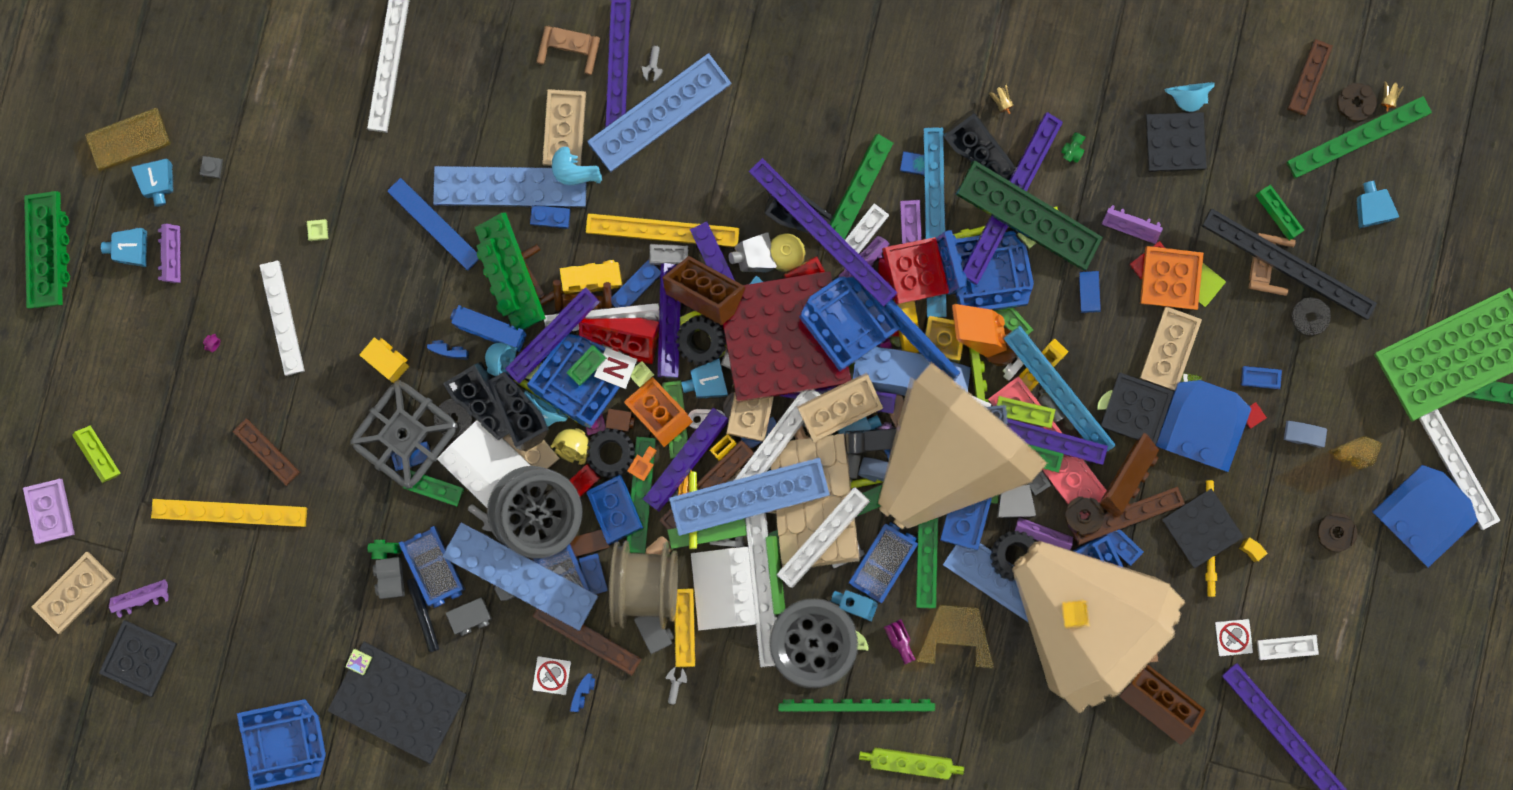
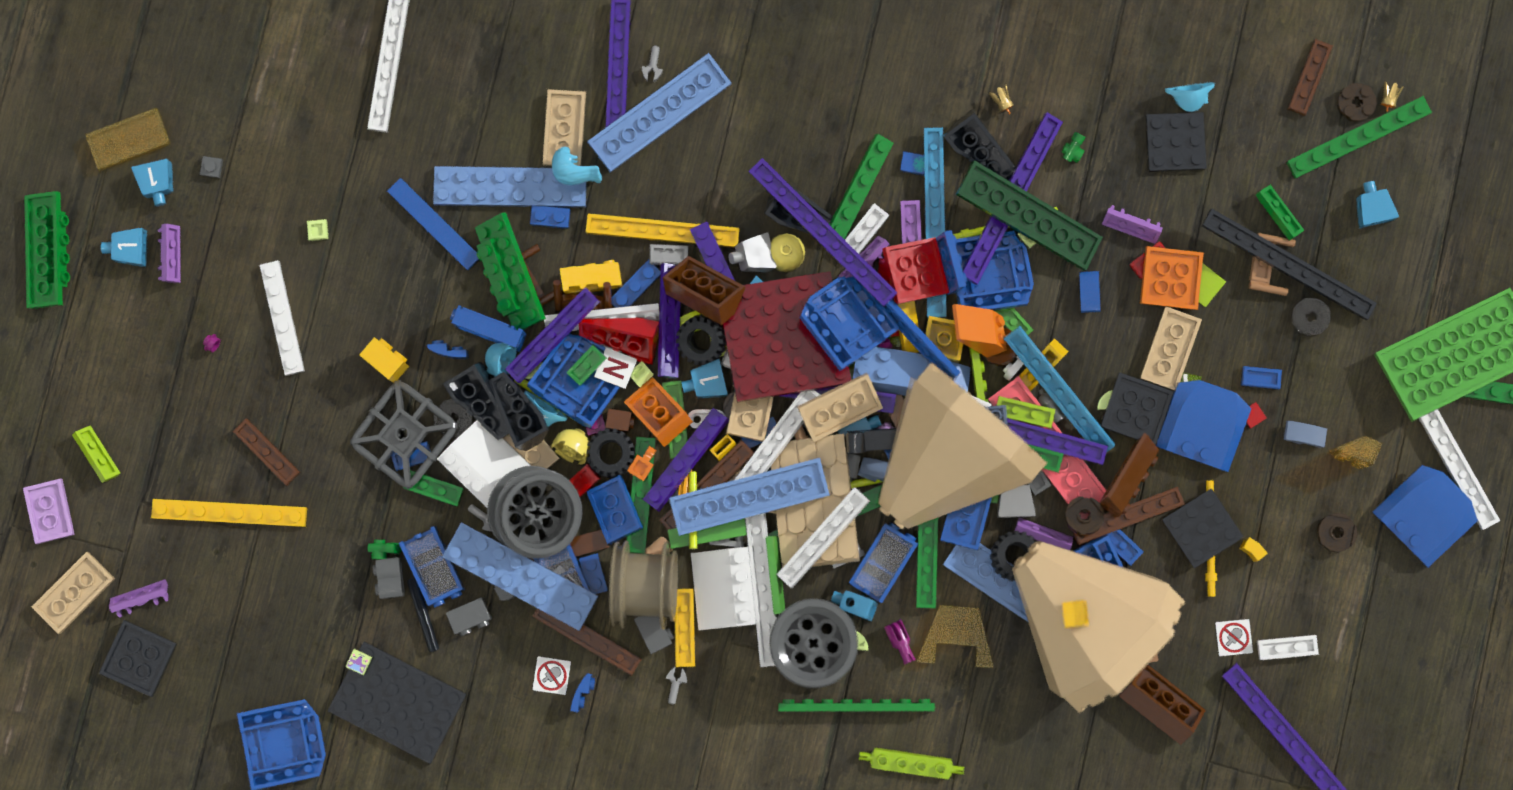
medium nougat plate [537,26,600,75] -> none
red plate [783,256,825,278] -> none

